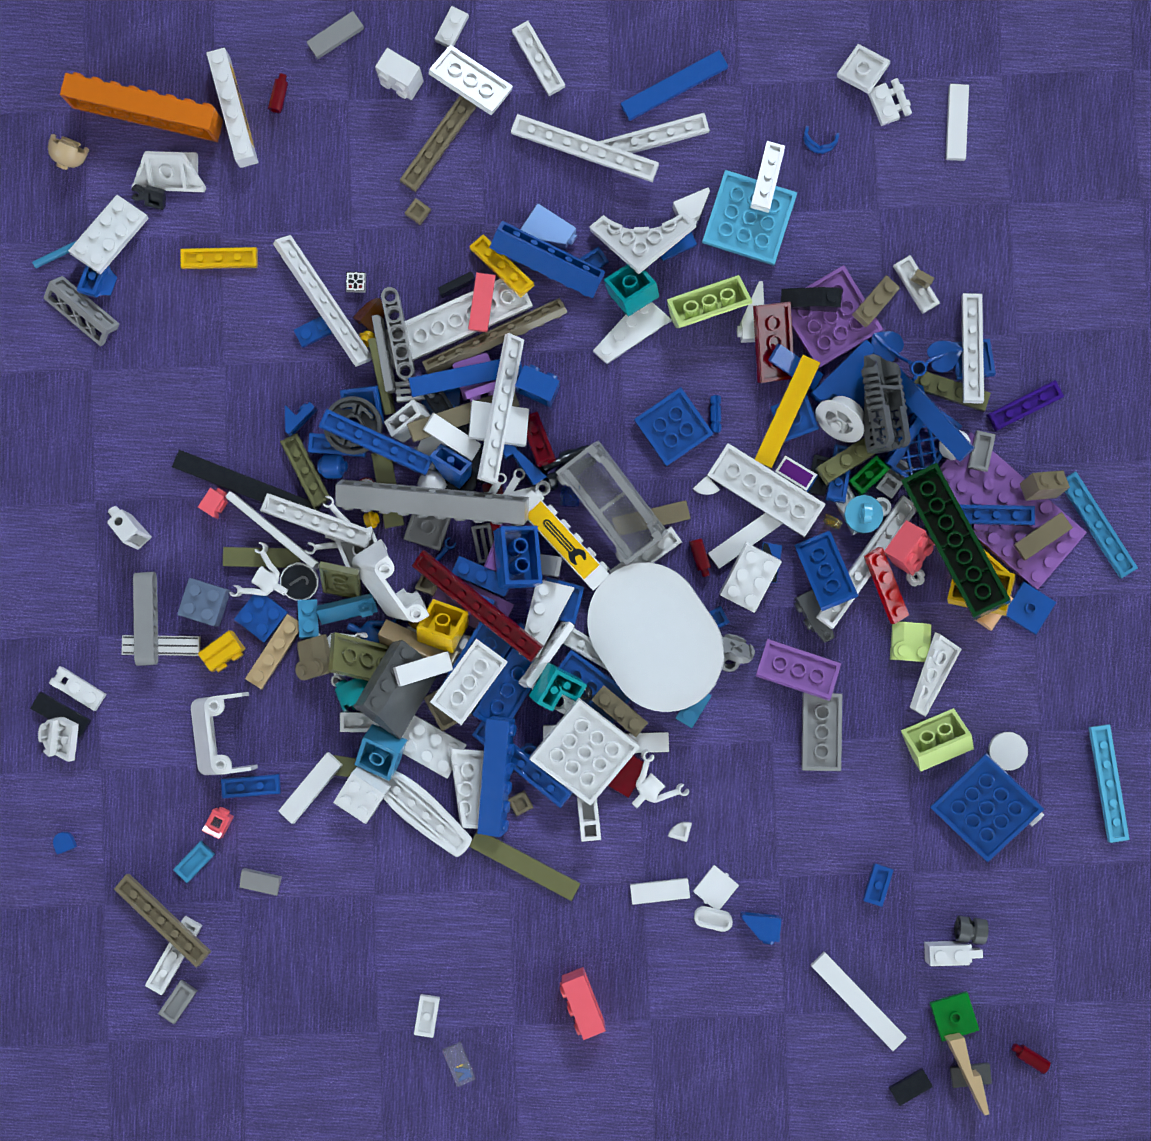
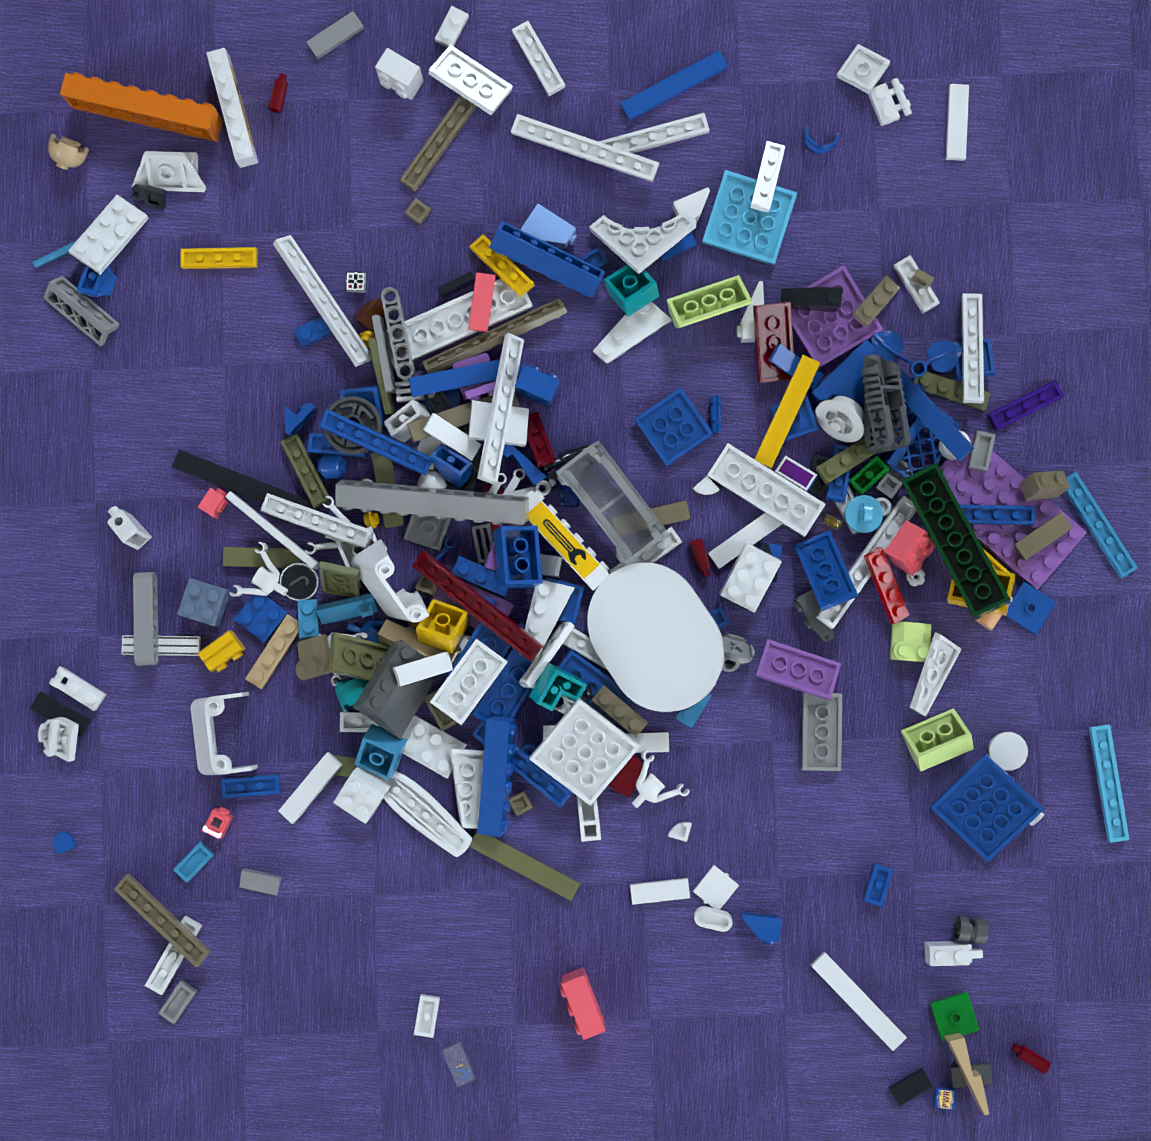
none -> tile [933,1087,956,1110]

